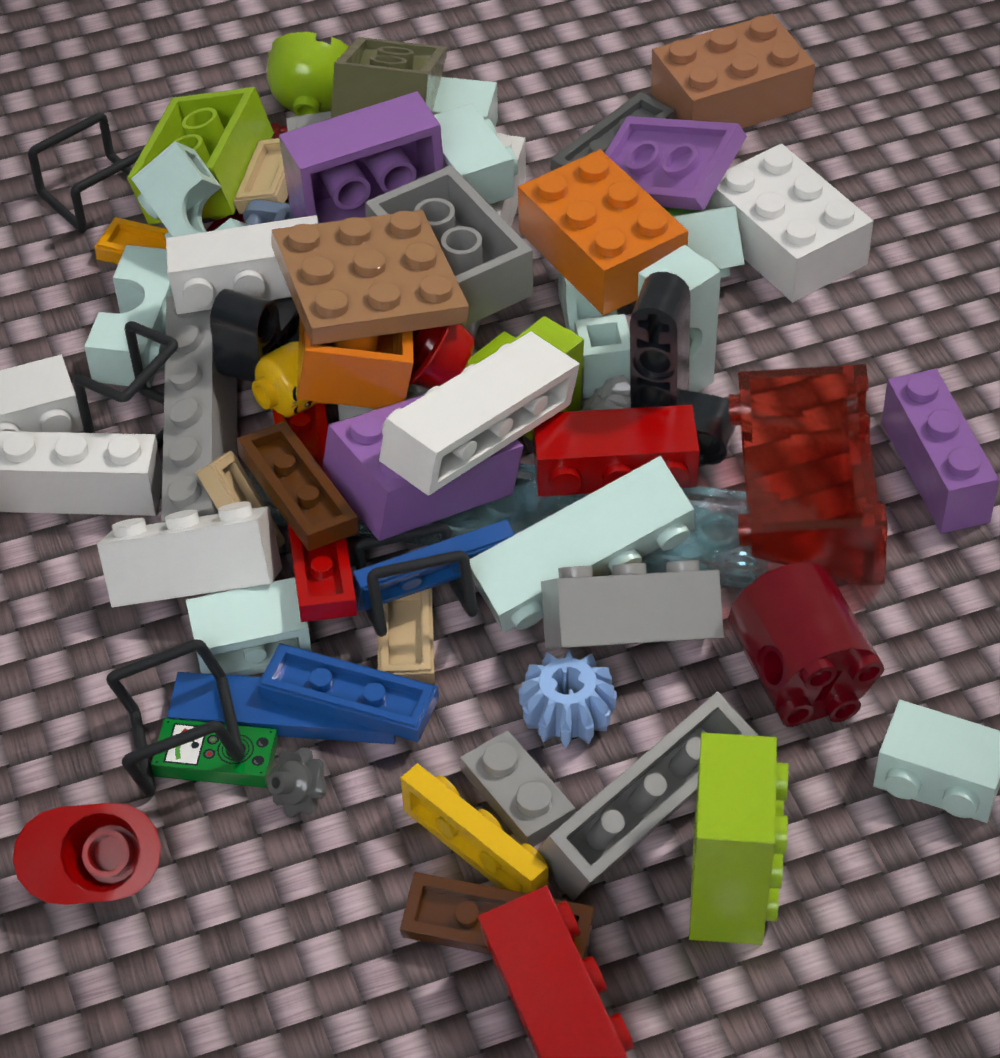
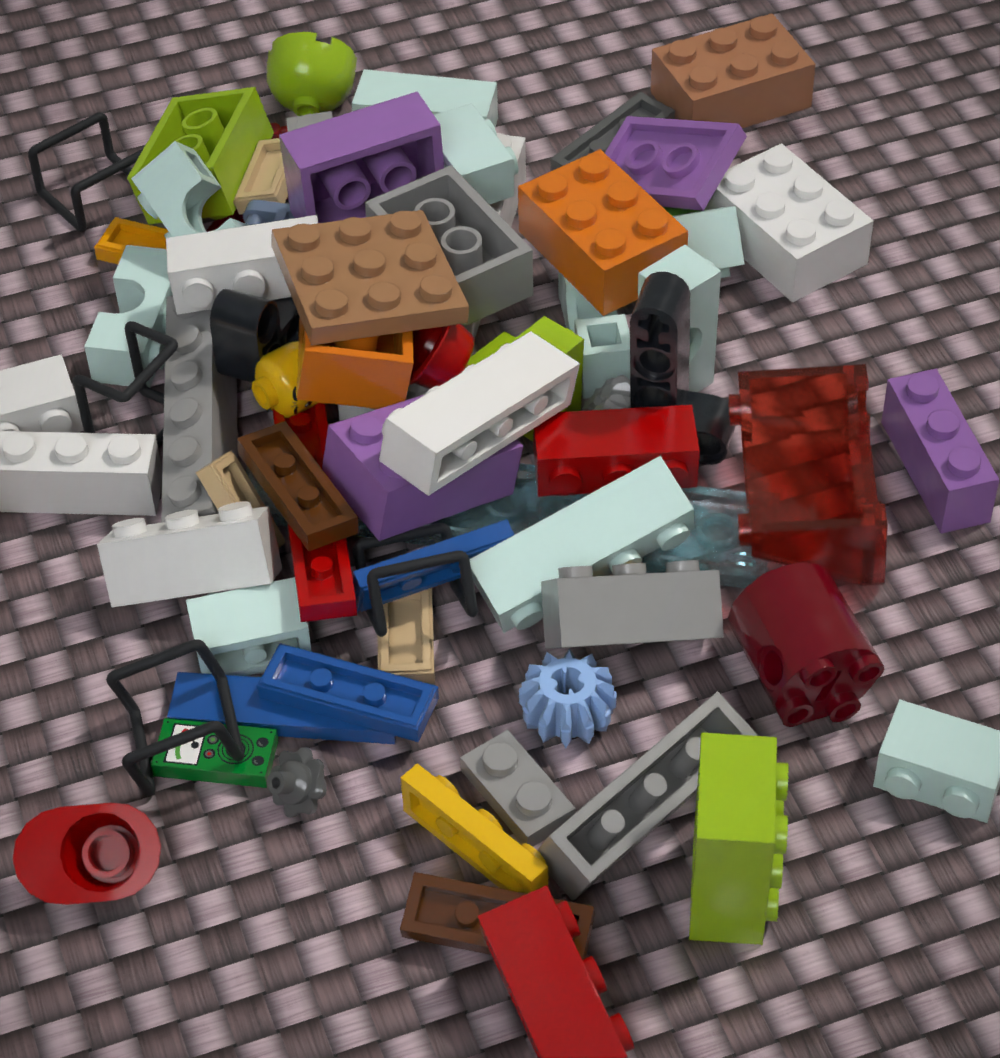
olive slope [331,37,447,118] -> none

